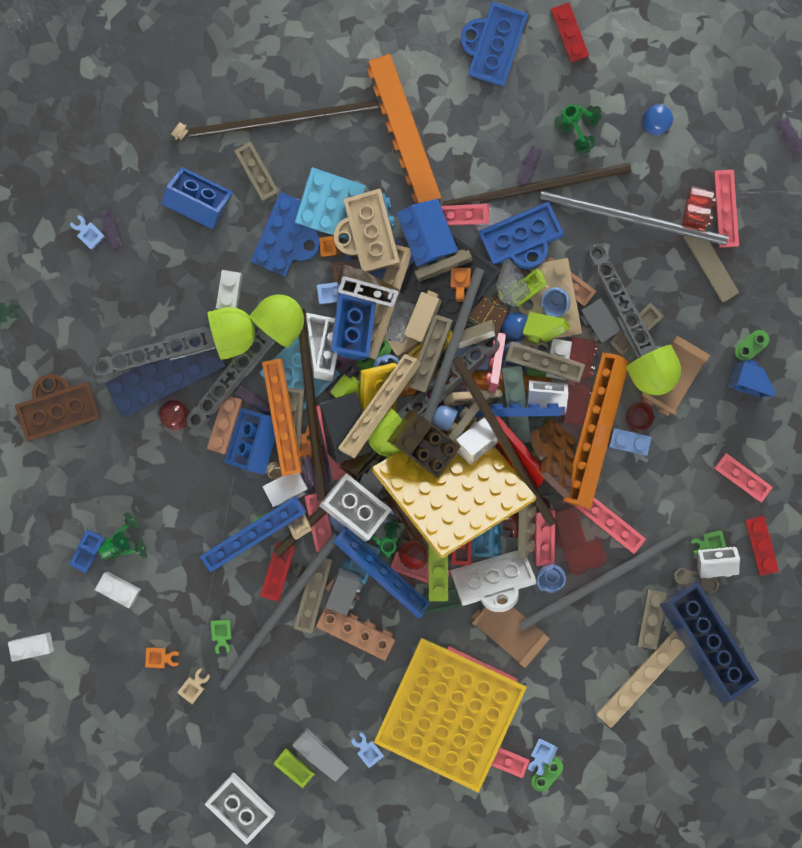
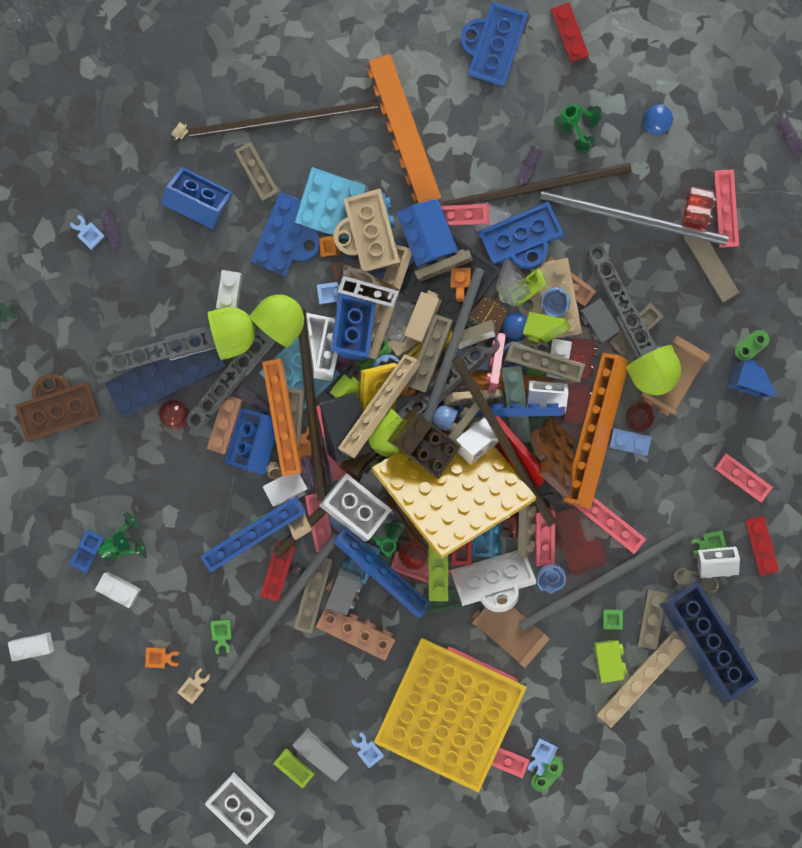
none -> lime brick [594,639,627,683]
none -> bright green plate [603,609,623,630]

